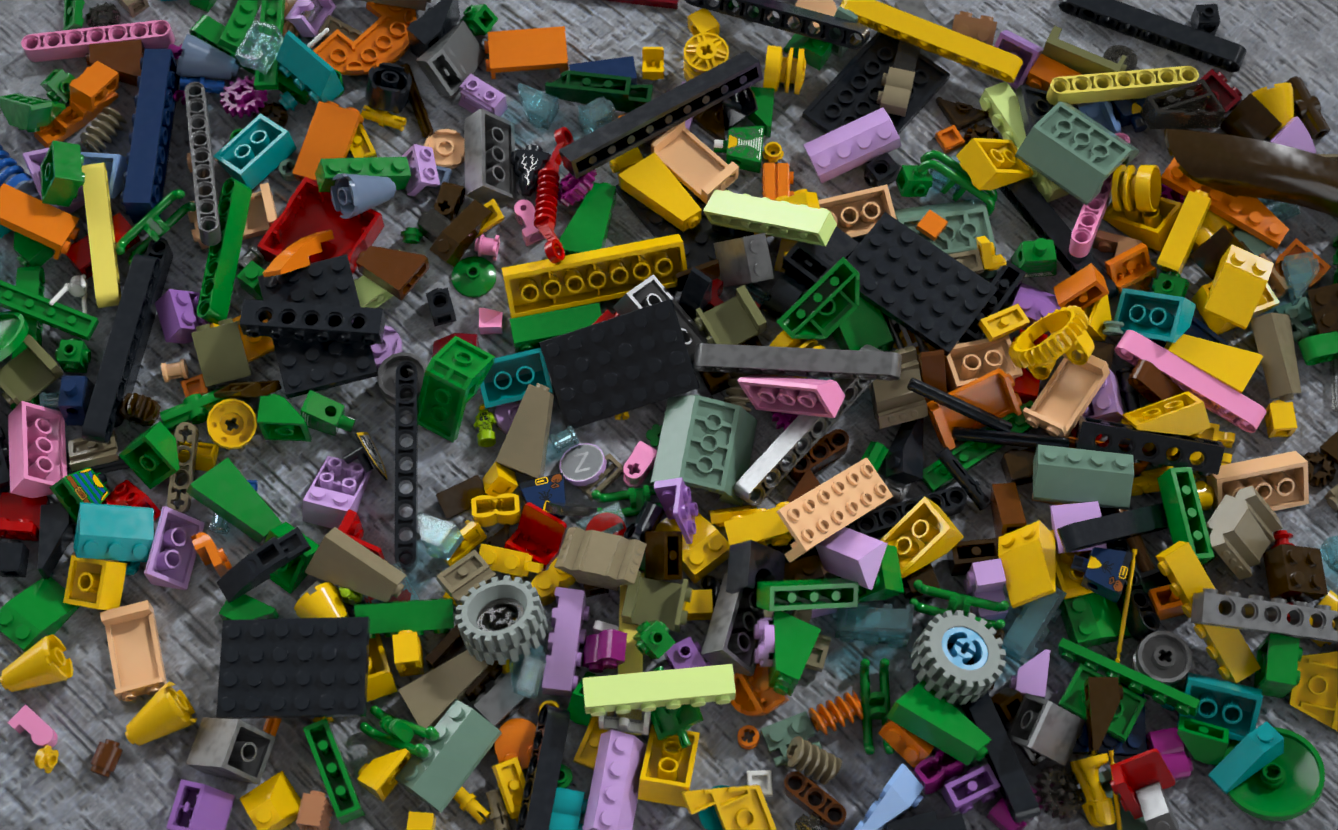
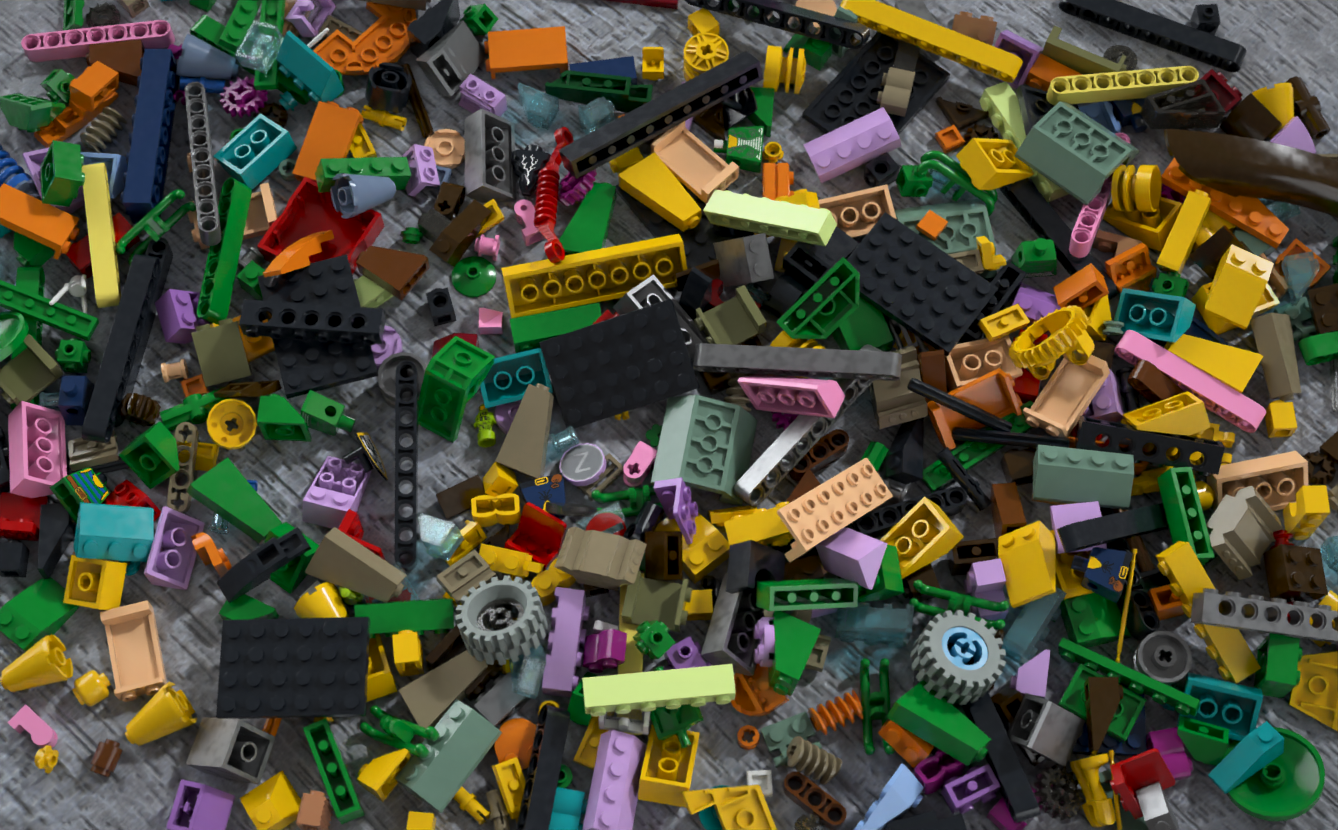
none -> yellow head [72,670,111,707]
none -> yellow arch [1283,485,1330,540]

